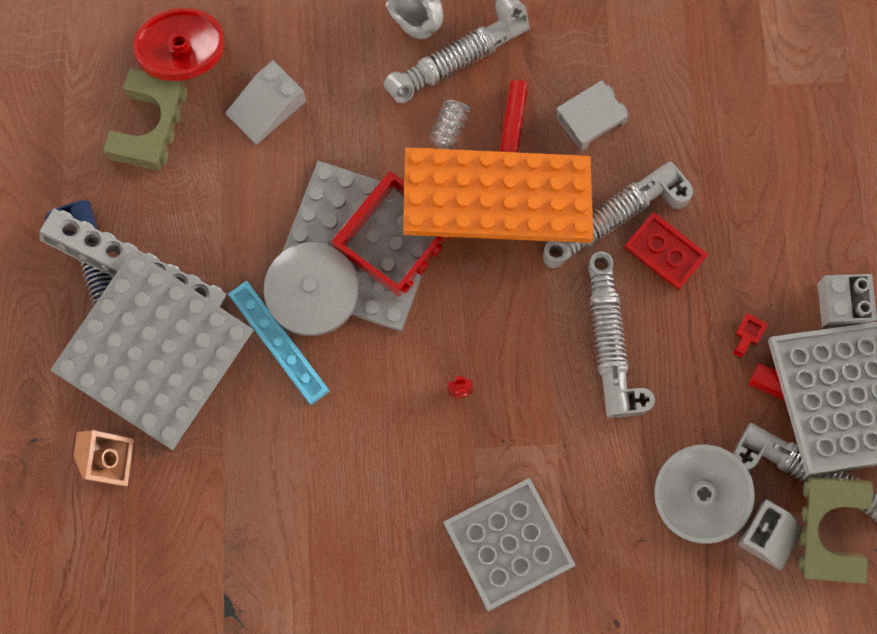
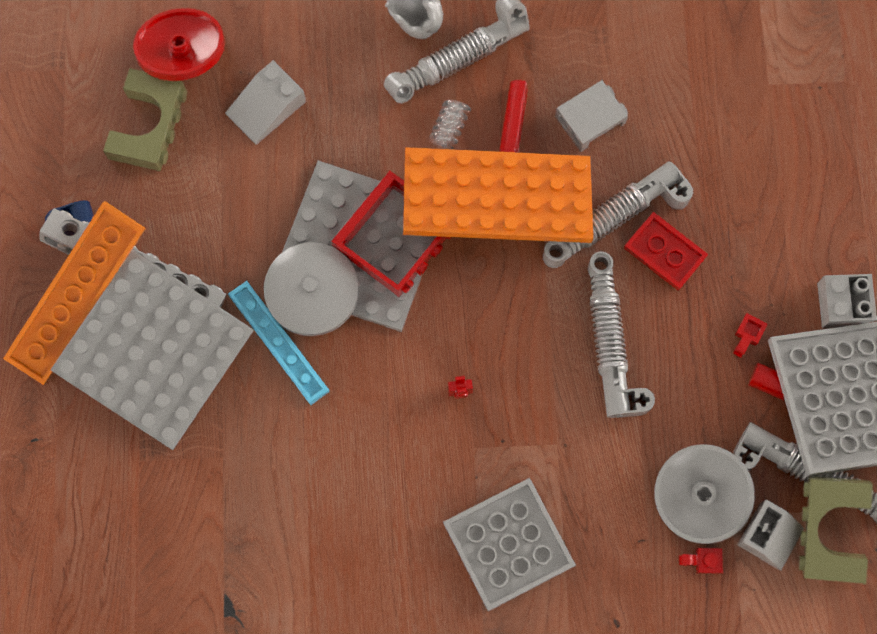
nougat slope [74,430,134,487] -> none
none -> orange plate [3,201,146,385]
none -> red plate [679,548,723,574]

